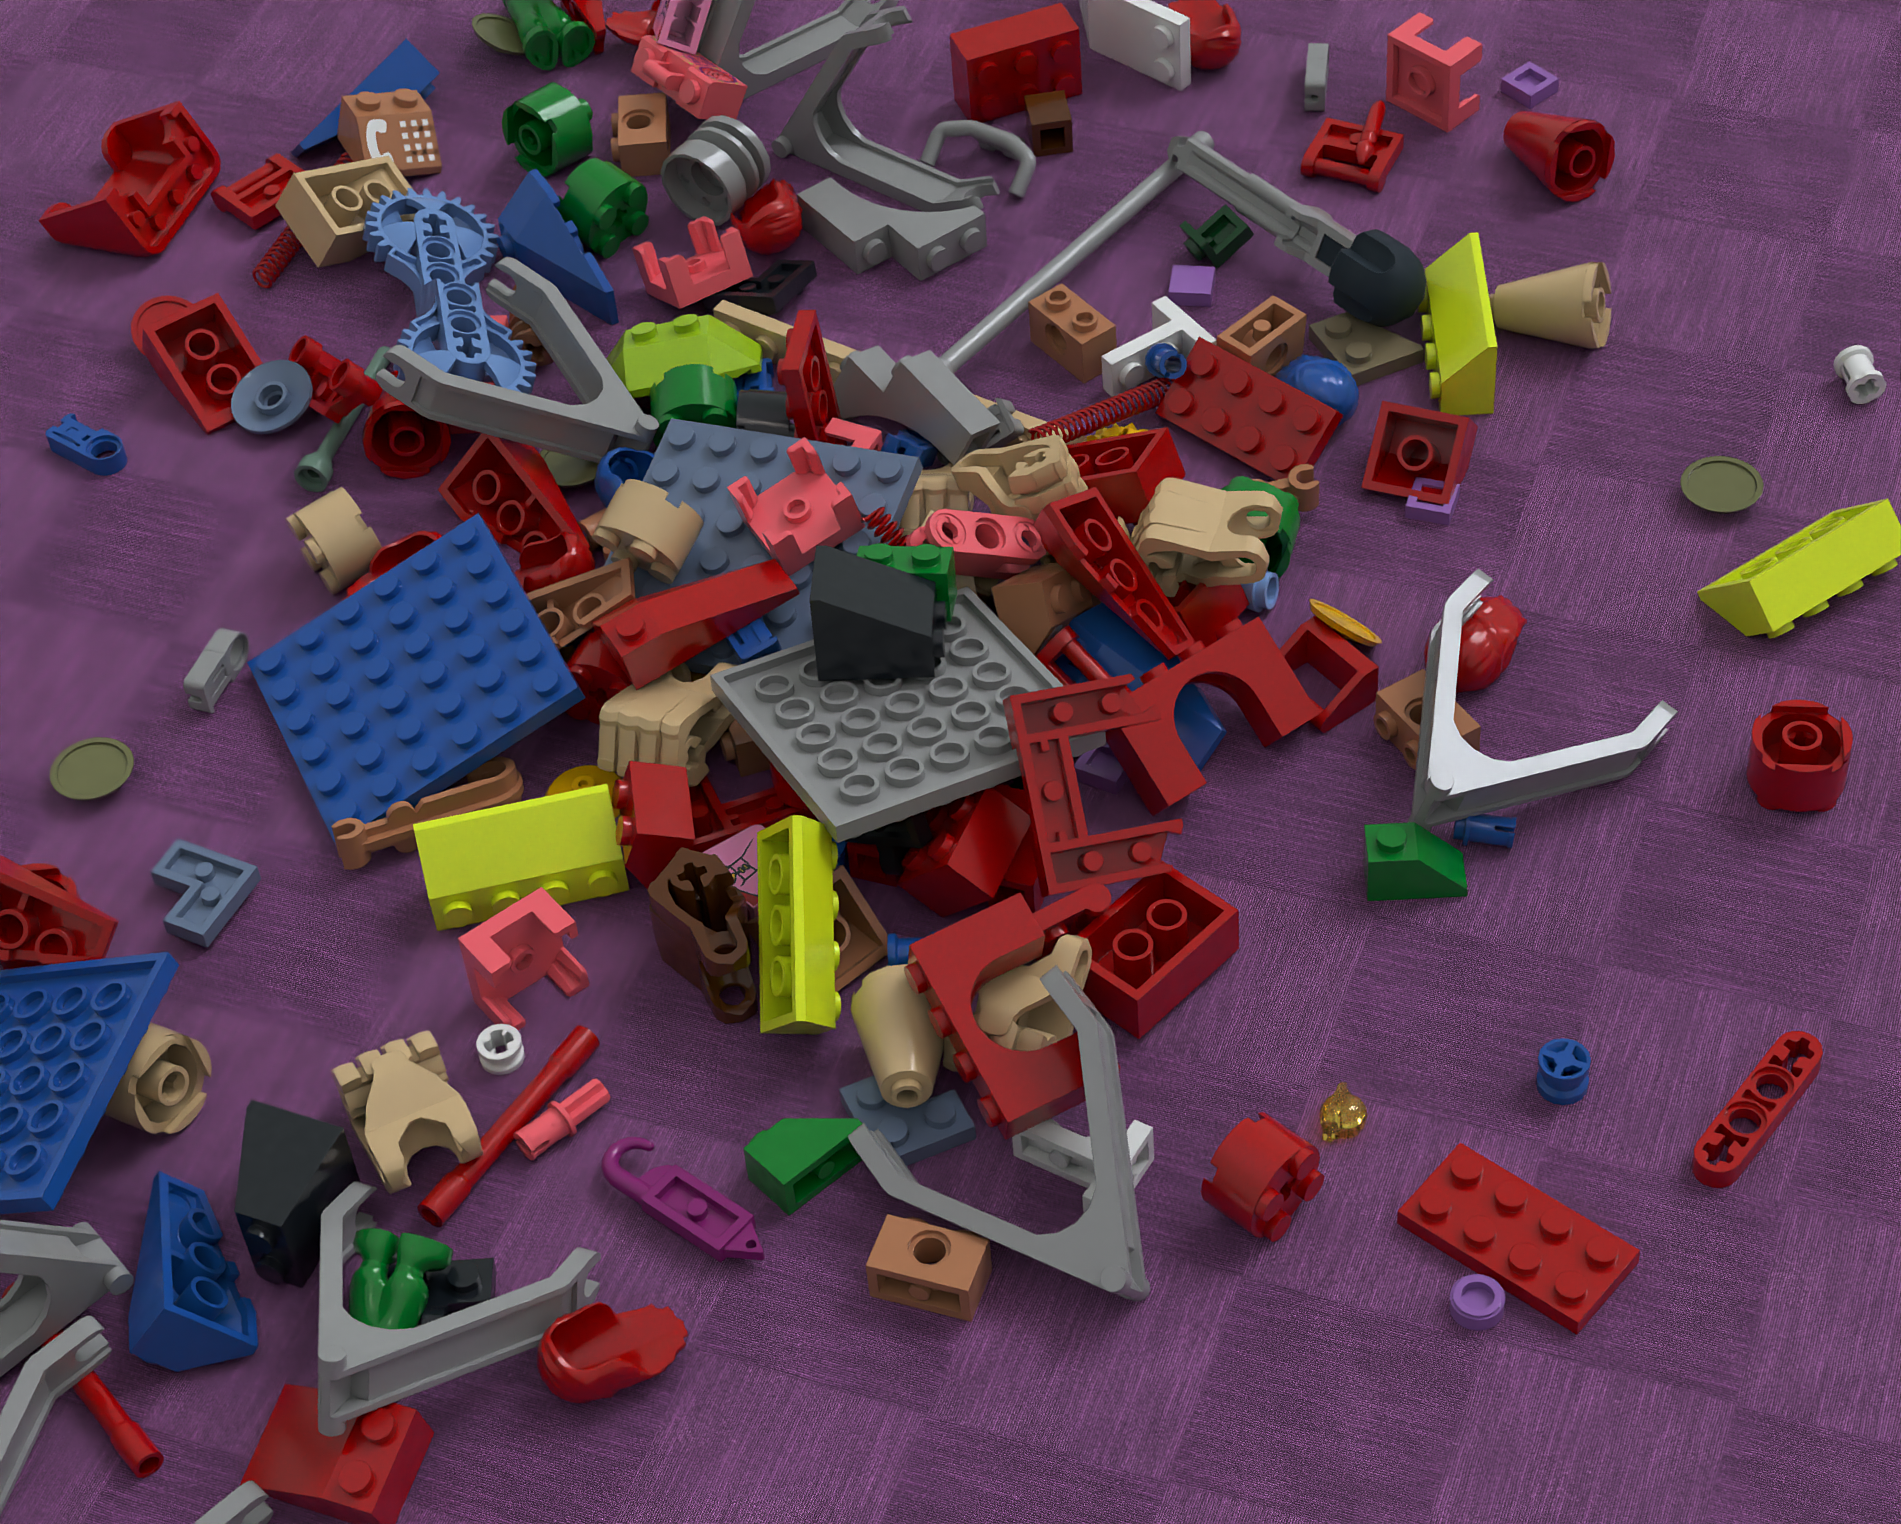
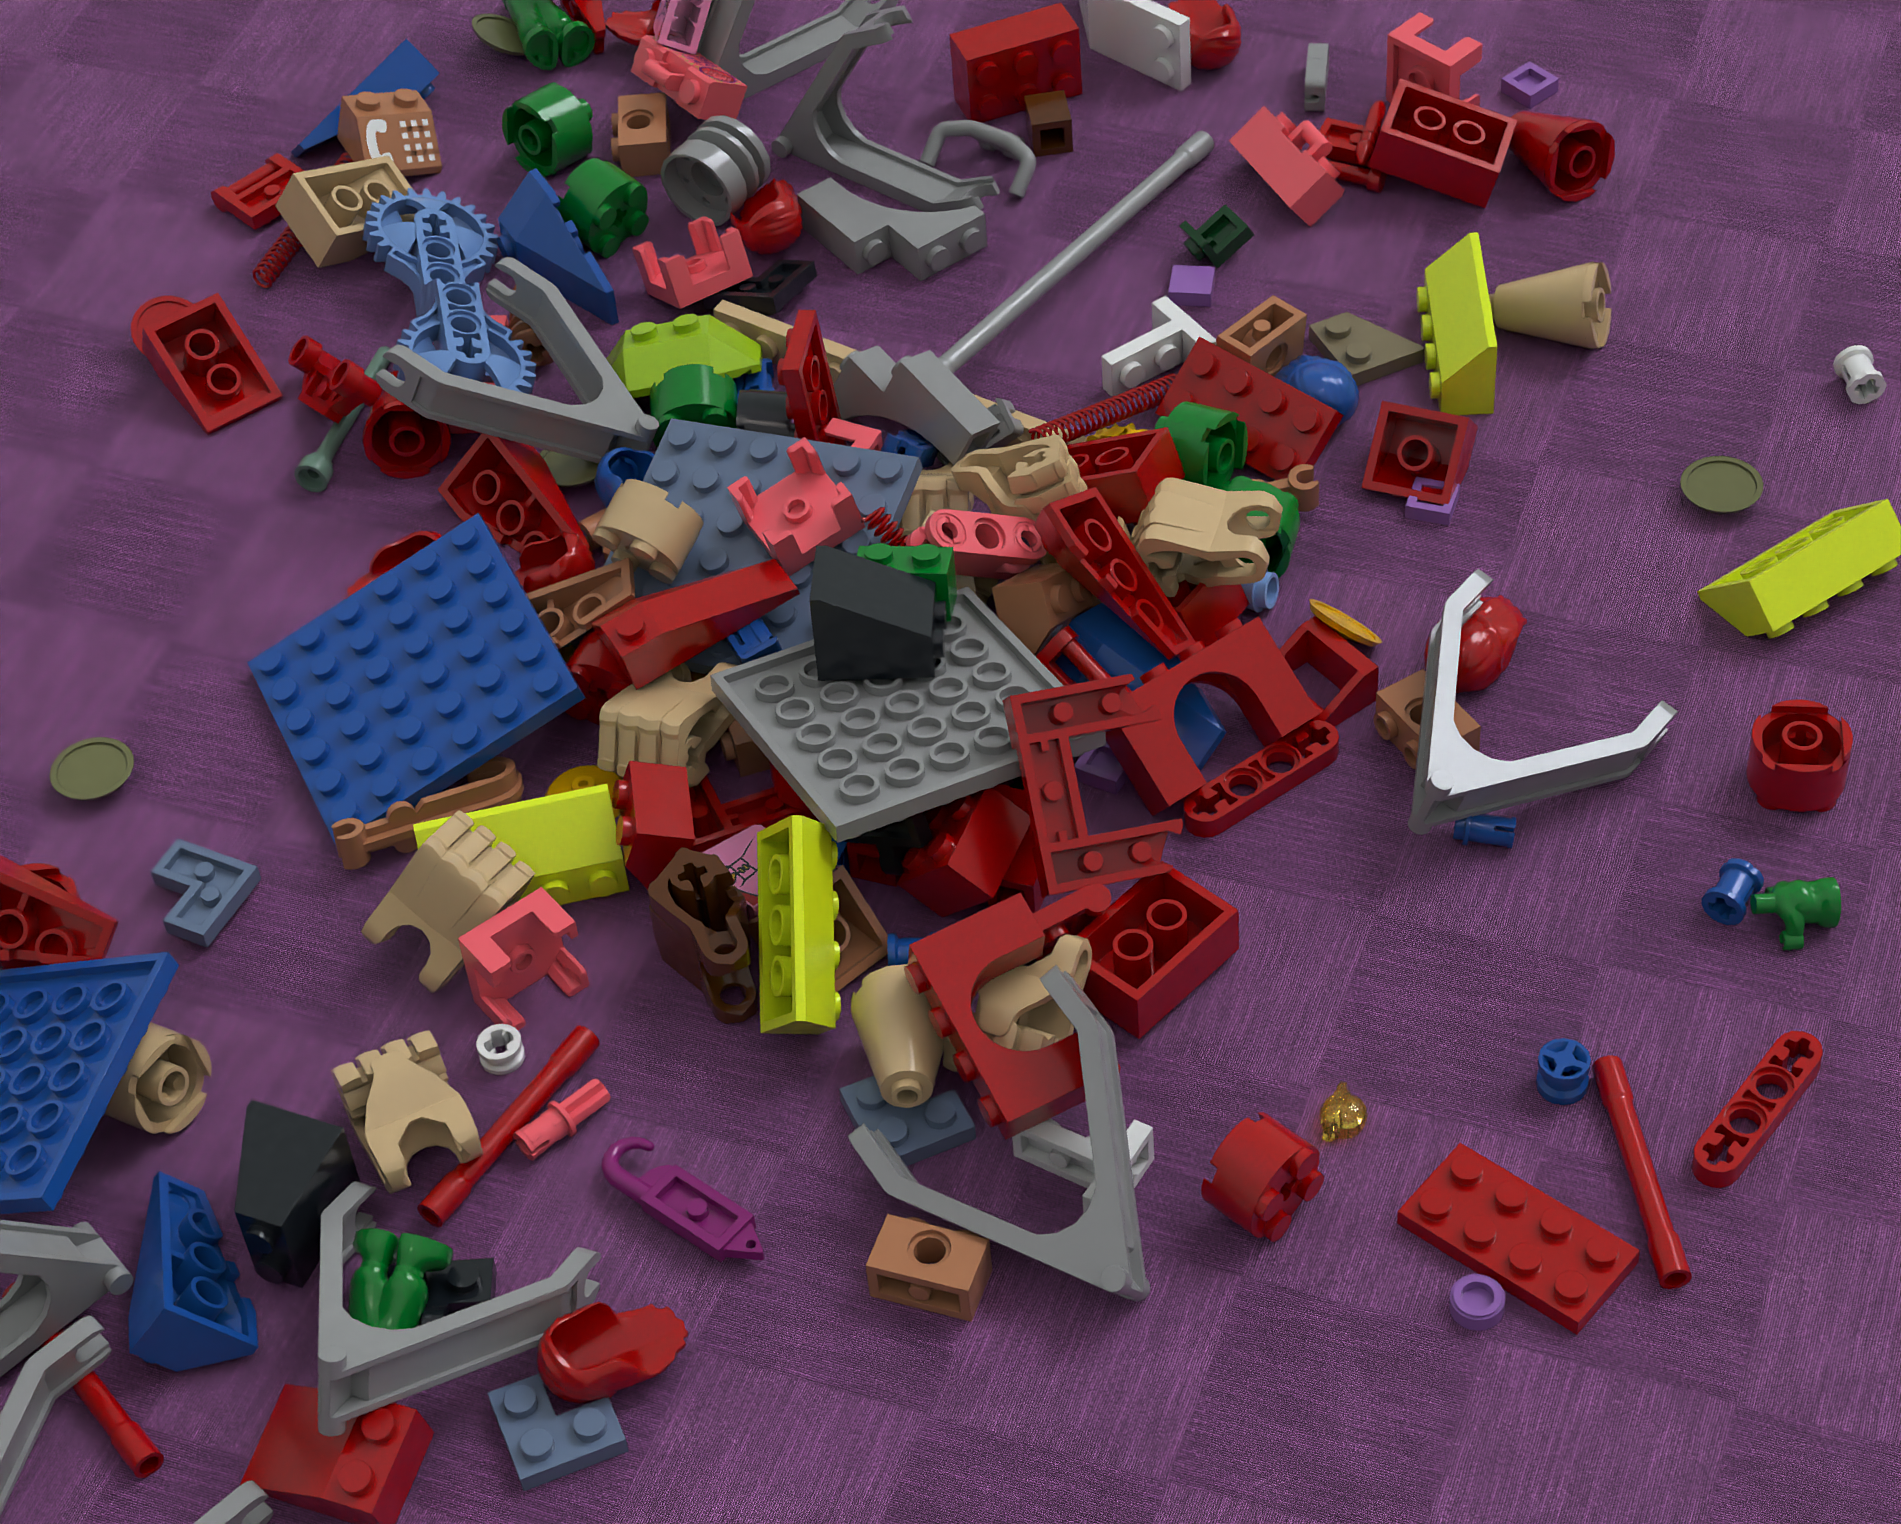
red windscreen [38,101,221,258] -> none
blue piece [45,413,128,476] -> none
light grey piece [183,628,249,713] -> none
sand blue dish [231,360,313,434] -> none
tan brick [285,487,382,595] -> none
green slope [743,1118,863,1216] -> none
nougat brick [1028,283,1117,384] -> none
blue pin [1145,343,1187,379] -> none
piece [1167,136,1426,327] -> none
green slope [1363,822,1468,901] -> none
none -> tan piece [361,810,535,993]
none -> sand blue plate [487,1373,629,1491]
none -> green brick [1154,401,1248,489]
none -> red beam [1184,720,1339,838]
none -> coral piece [1229,106,1345,227]
none -> red brick [1368,78,1517,208]
none -> red piece [1591,1055,1692,1289]
none -> blue bush [1701,858,1764,925]
none -> green piece [1750,877,1841,951]

